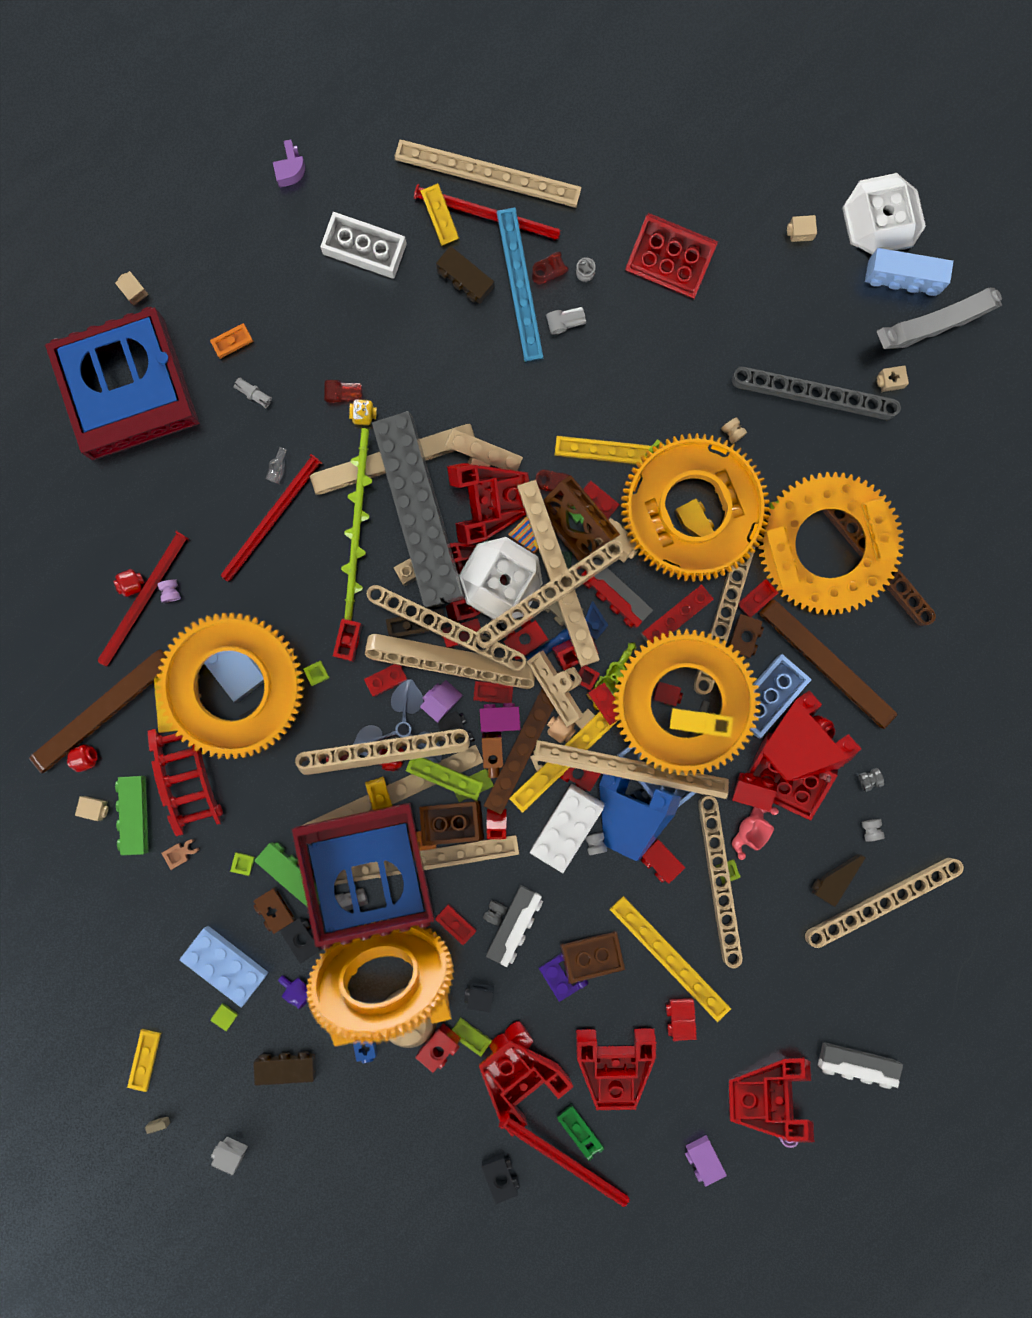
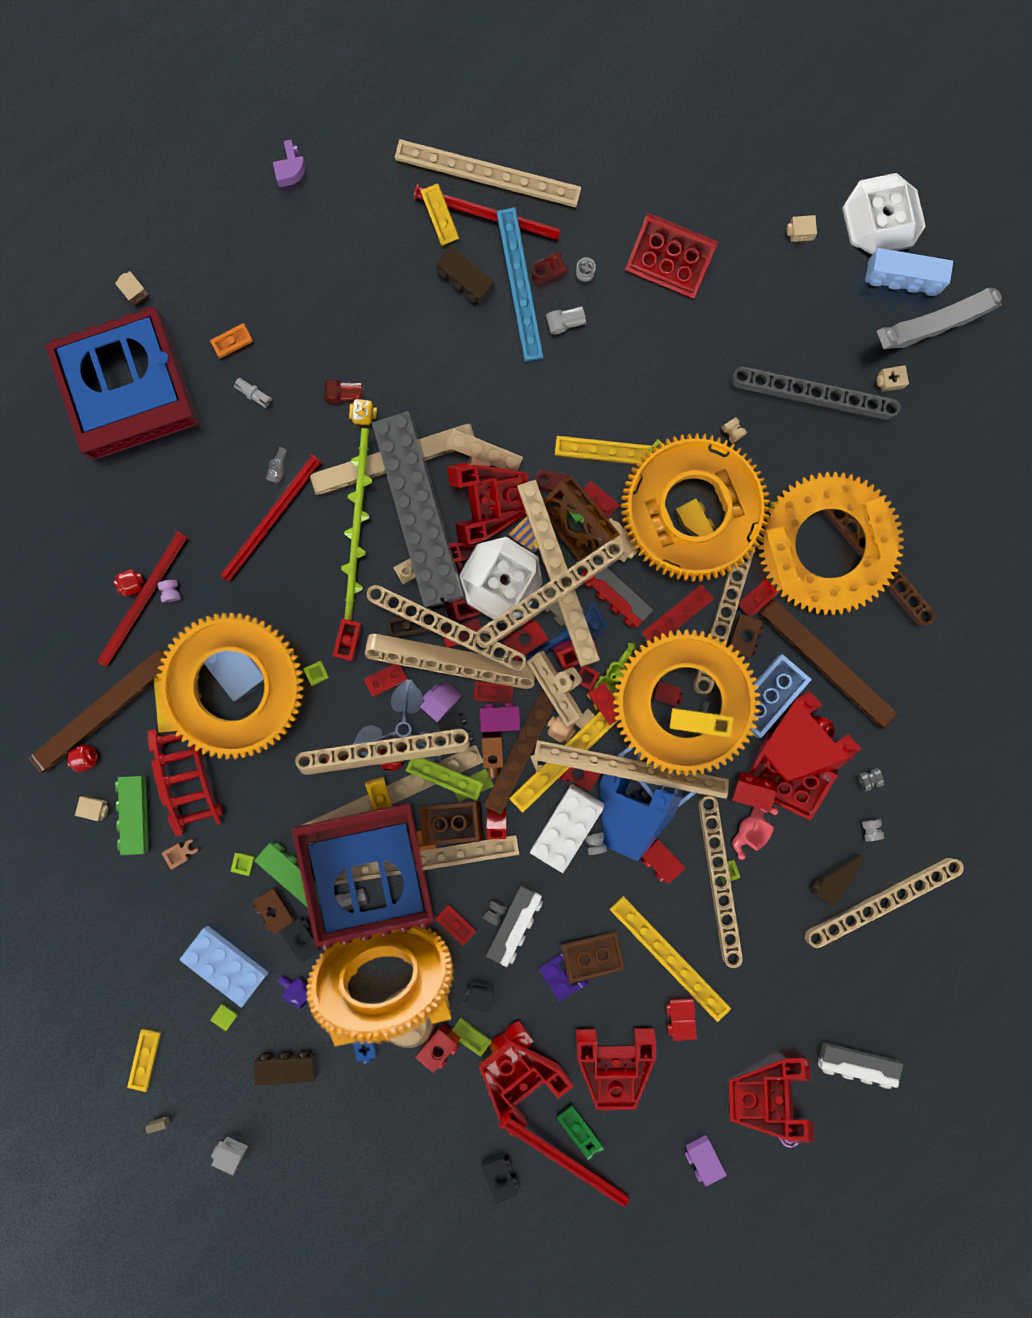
white brick [320,212,407,279] -> none

